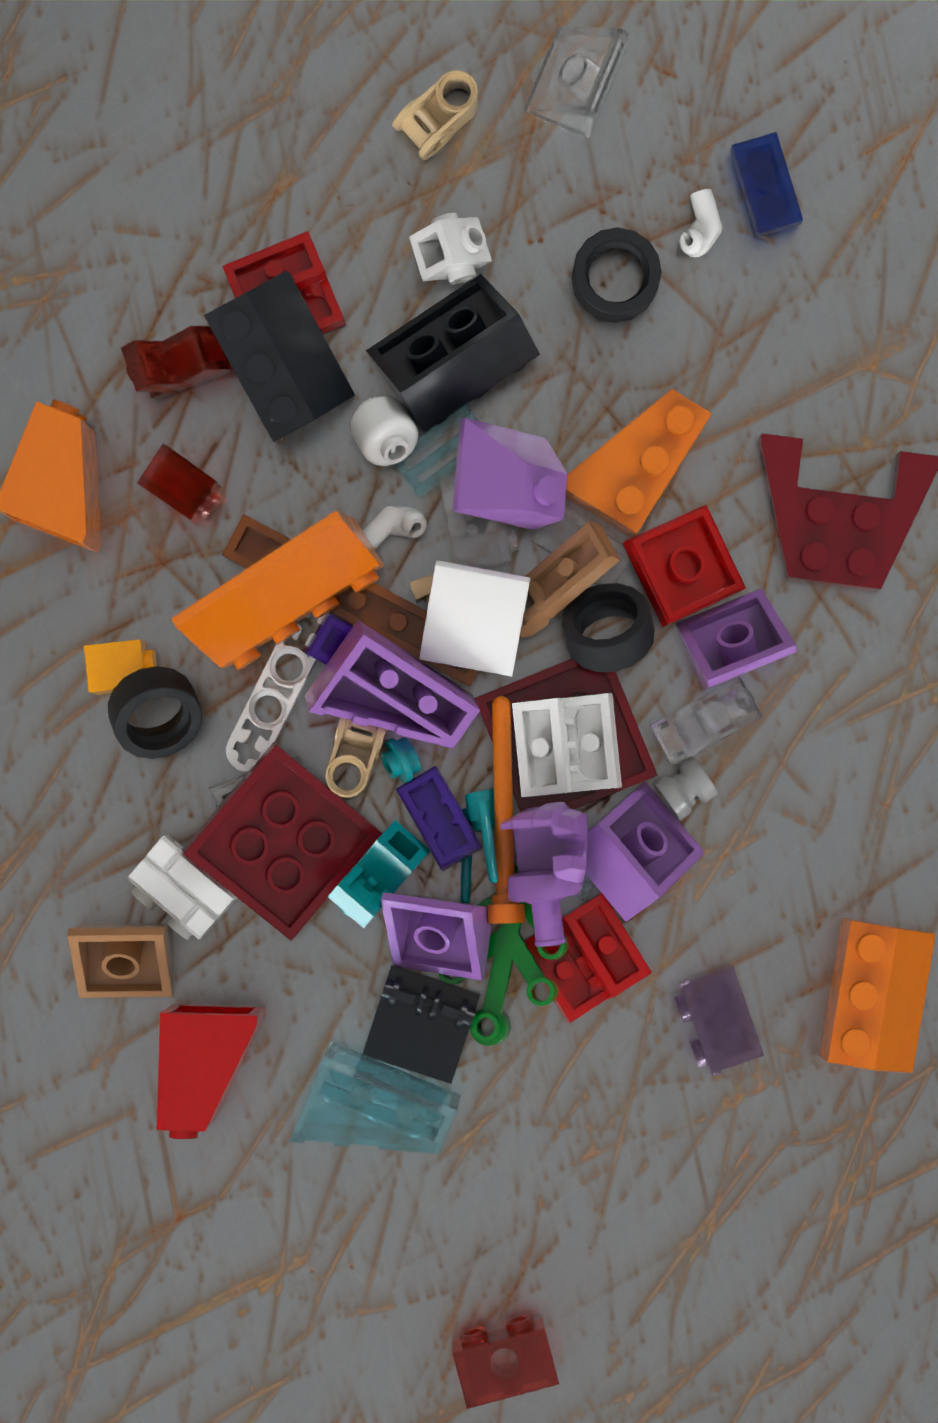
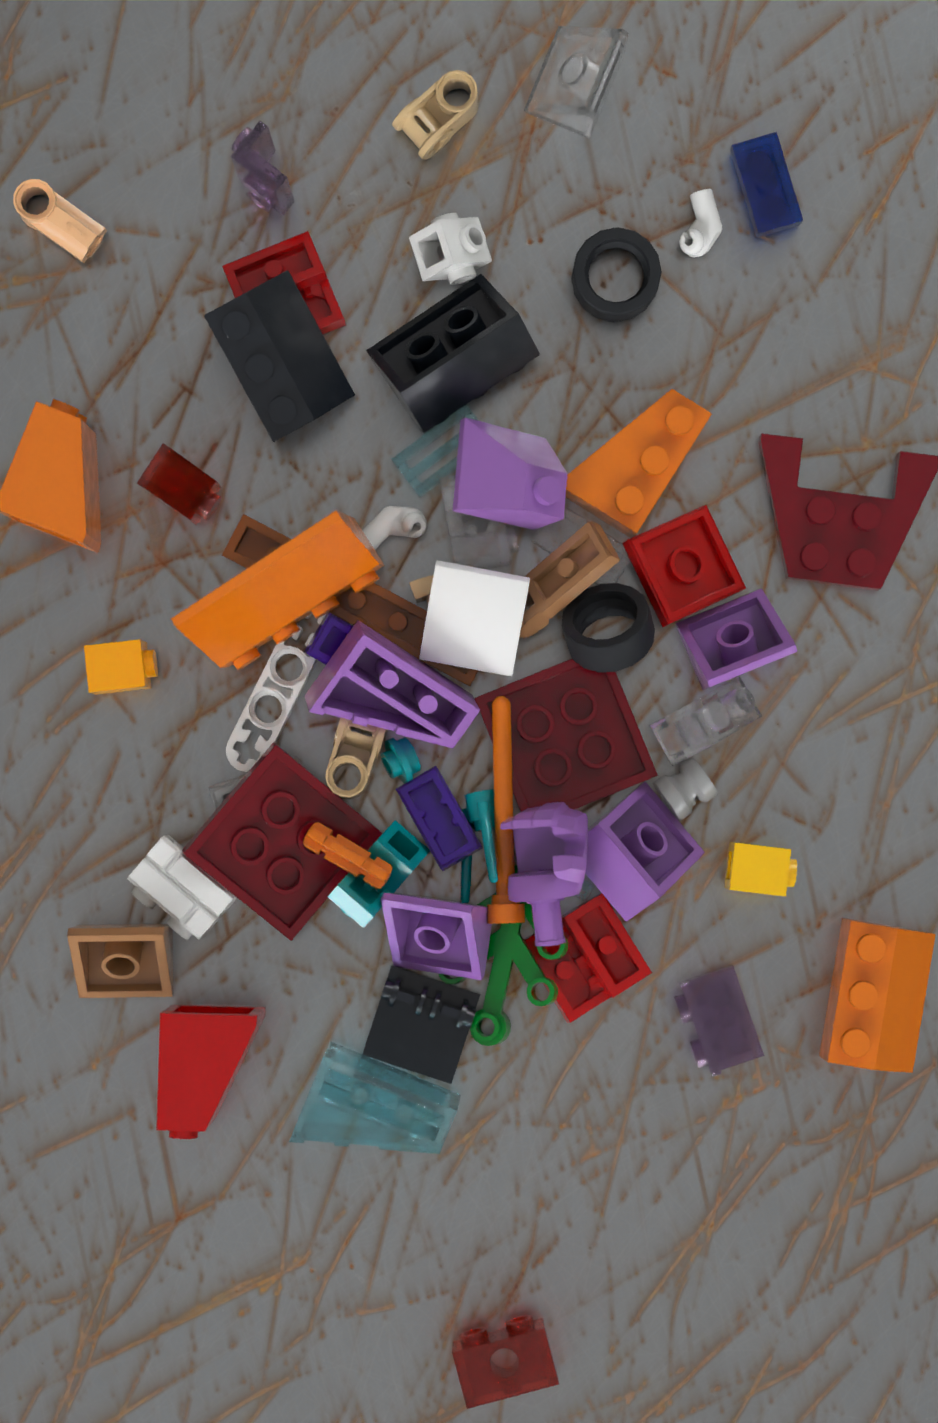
black tyre [107,666,202,759] -> none
clear red brick [121,325,233,399] -> none
white head [350,396,418,466] -> none
white slope [512,693,622,797] -> none
none -> light nougat piece [13,179,107,263]
none -> clear purple bracket [230,121,295,215]
none -> orange axle [303,822,393,889]
none -> yellow brick [724,842,797,896]

